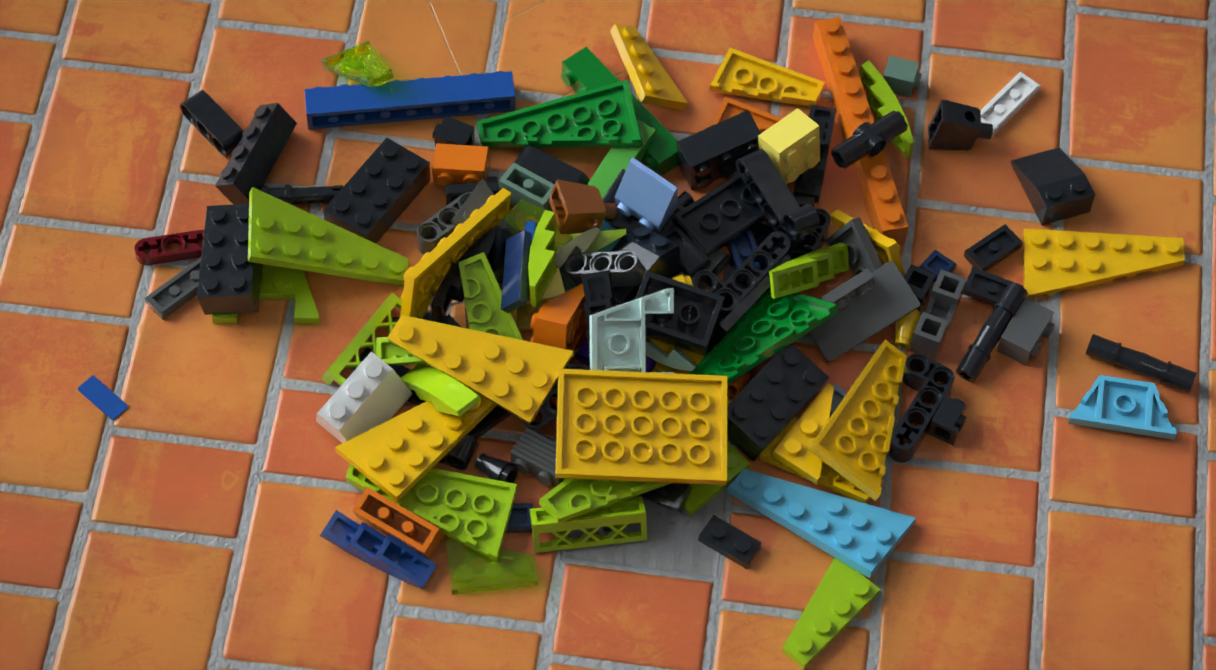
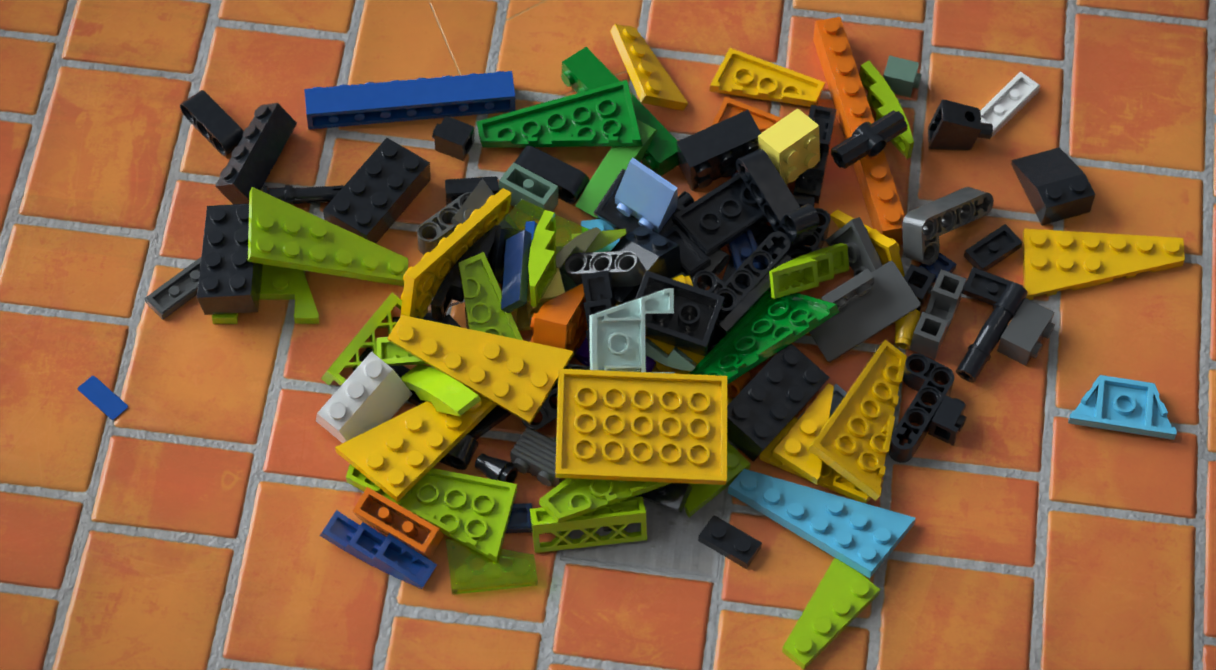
dark red beam [134,230,204,265] -> none
clear neon green wing [321,41,394,87] -> none
orange brick [432,143,490,186] -> none
dark orange torso [549,180,616,234] -> none
black piece [1085,334,1197,393] -> none
none -> dark grey beam [902,187,994,265]

